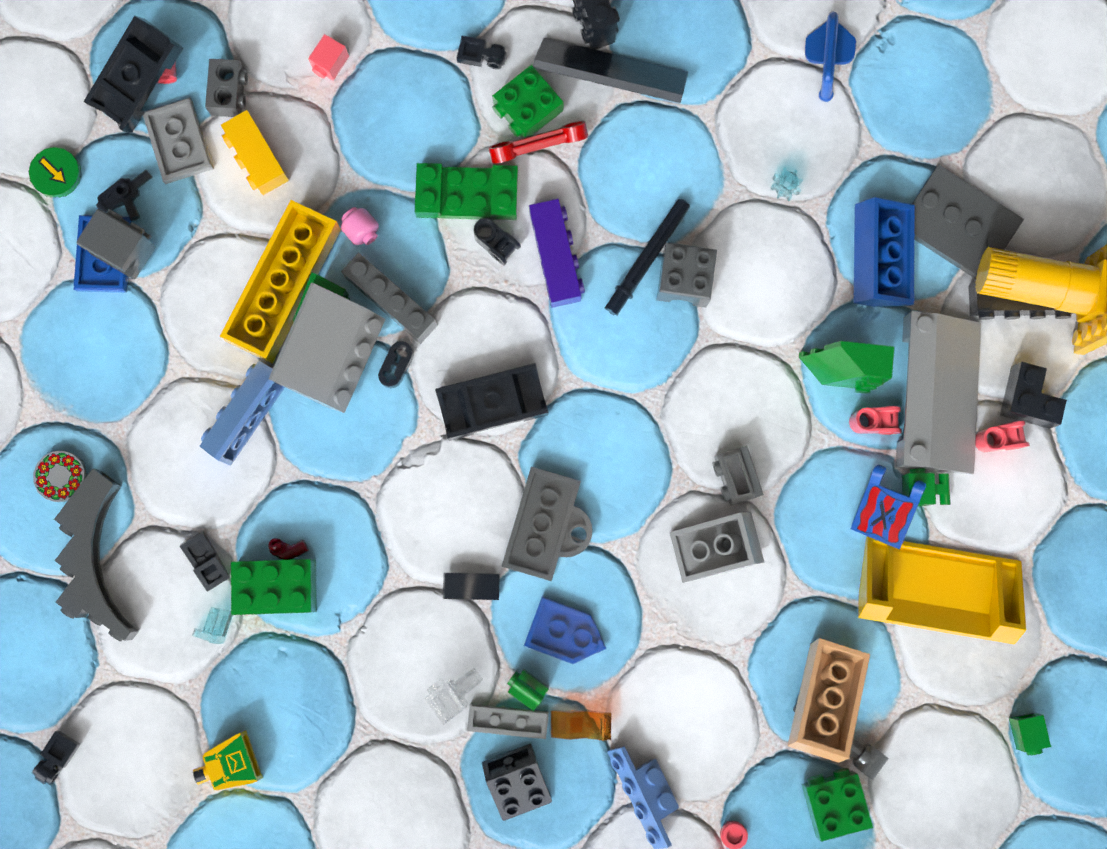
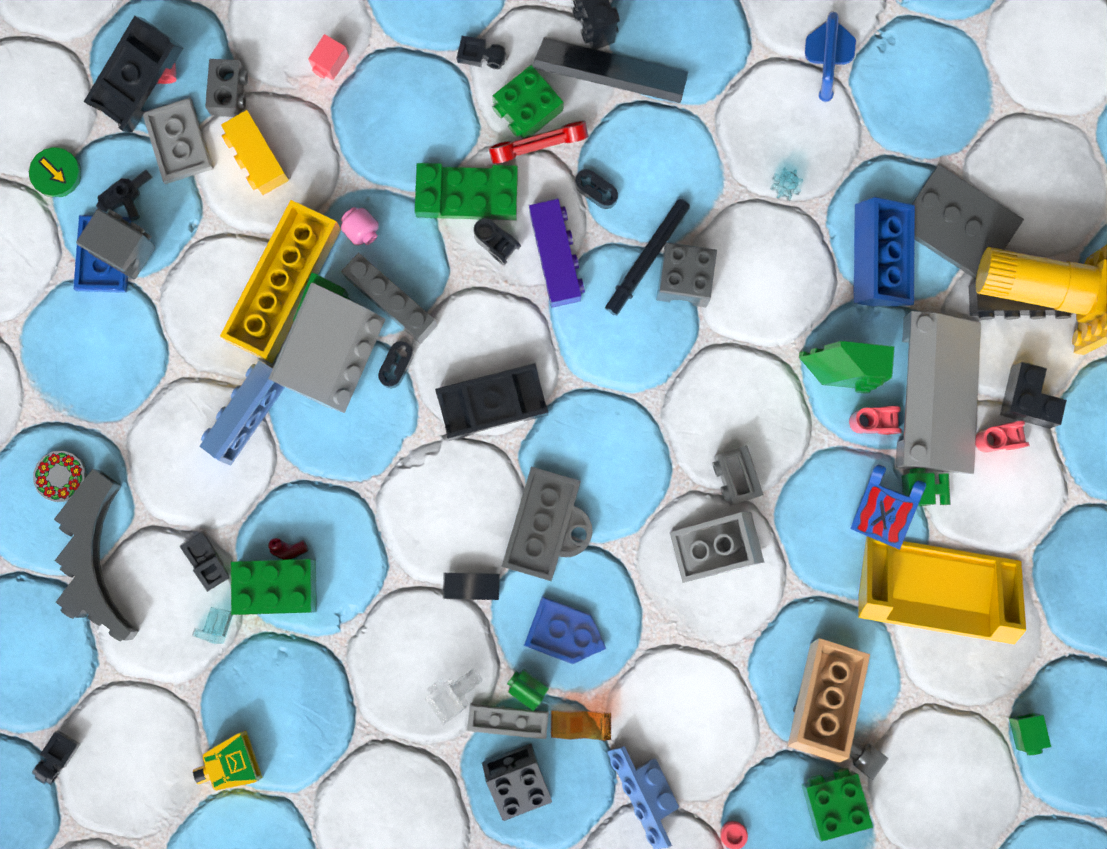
none -> black beam [575,169,618,209]

